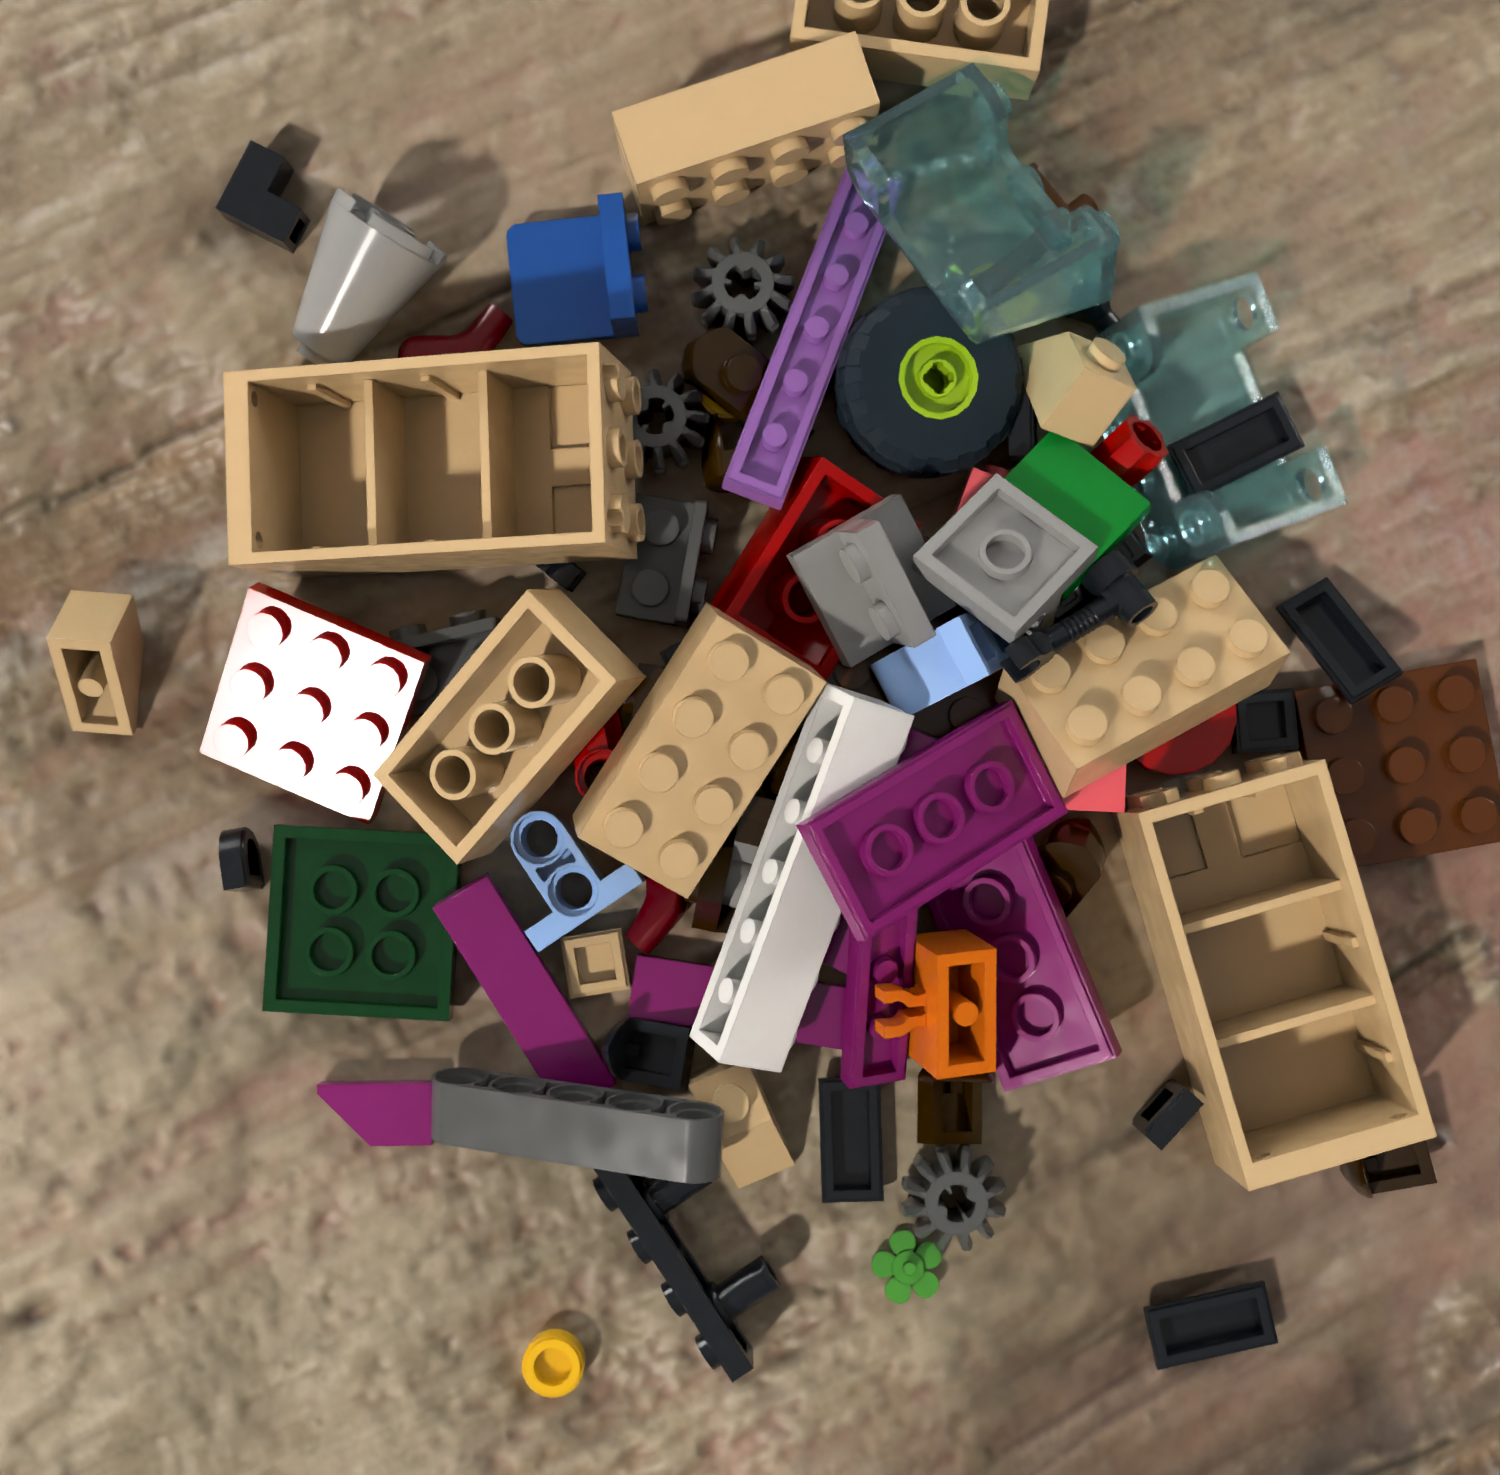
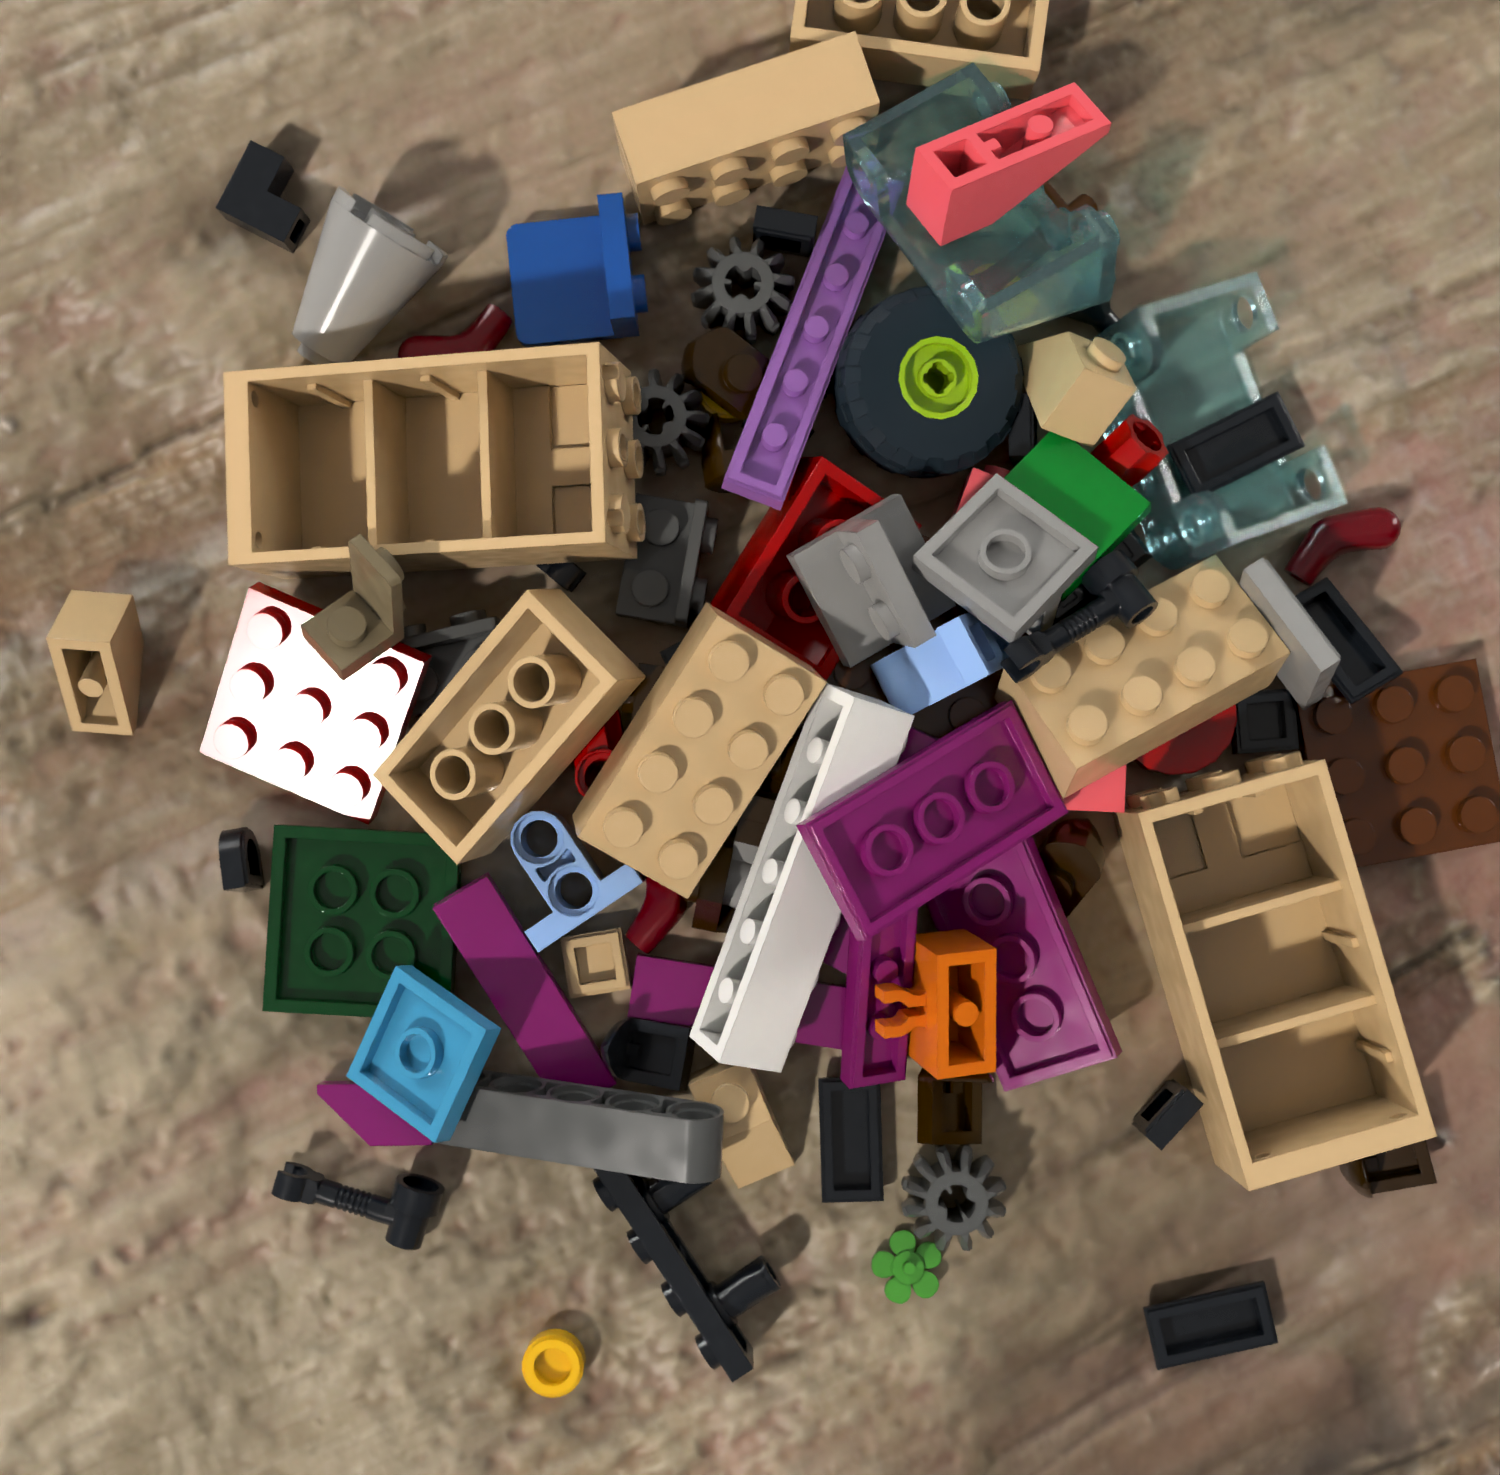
none -> black brick [271,1162,445,1250]
none -> dark tan bracket [301,534,406,681]
none -> dark azure tile [346,965,502,1143]
none -> black tile [753,205,818,257]
none -> coral slope [906,82,1112,247]
none -> light grey tile [1239,557,1341,710]
none -> dark red arm [1284,507,1401,586]

